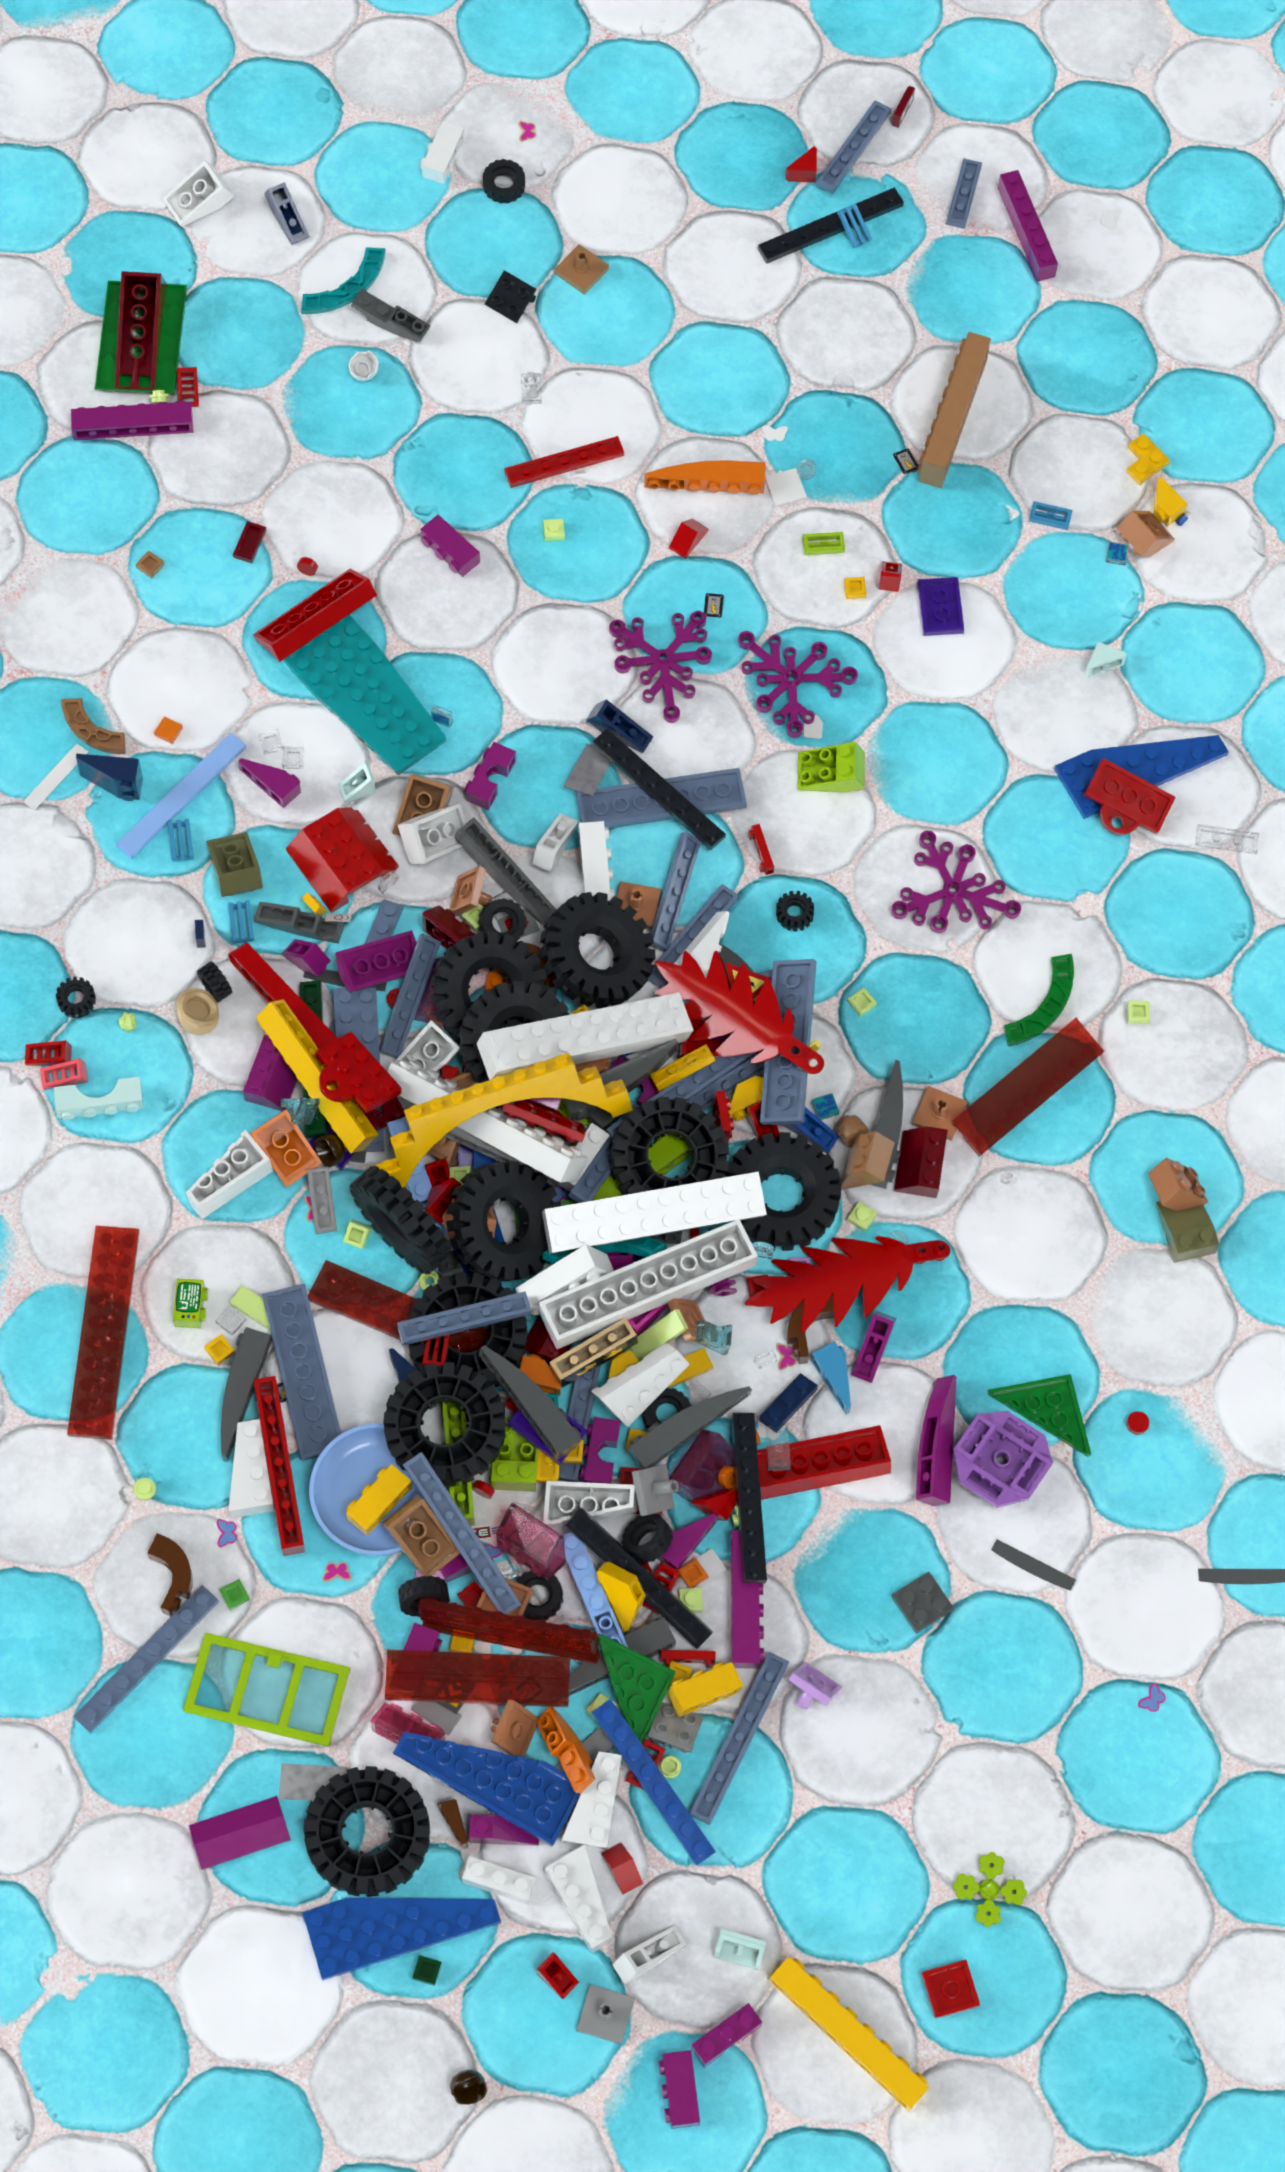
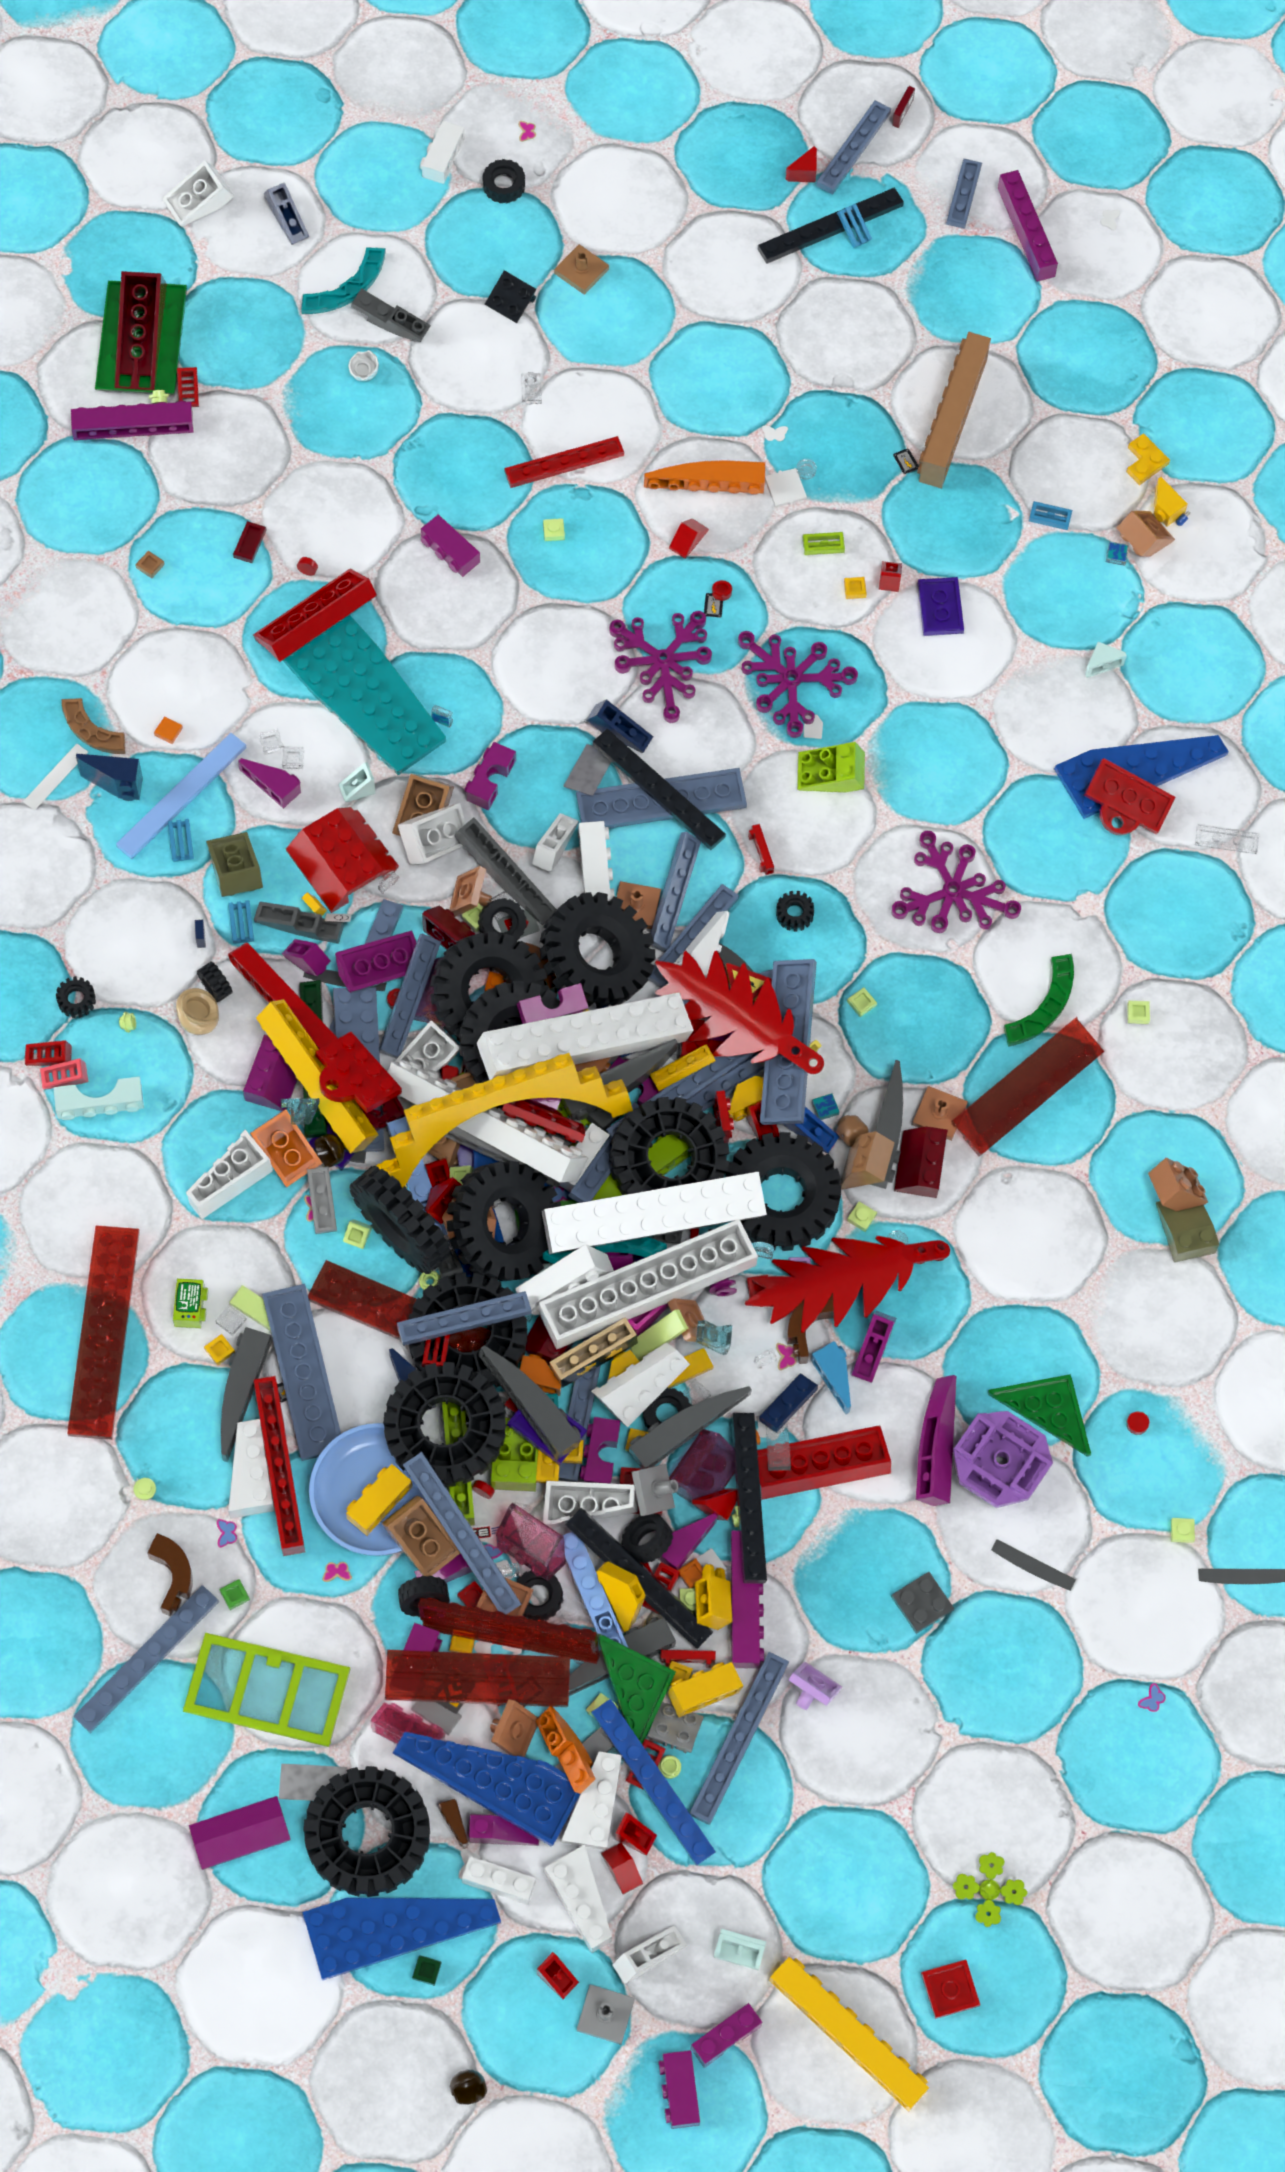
orange tile [718,1466,736,1489] -> none
none -> arch [517,983,588,1024]
none -> red slope [615,1813,657,1855]
none -> yellow hinge [695,1564,732,1630]
none -> red tile [712,580,732,601]
none -> yellowish green plate [1171,1518,1195,1543]

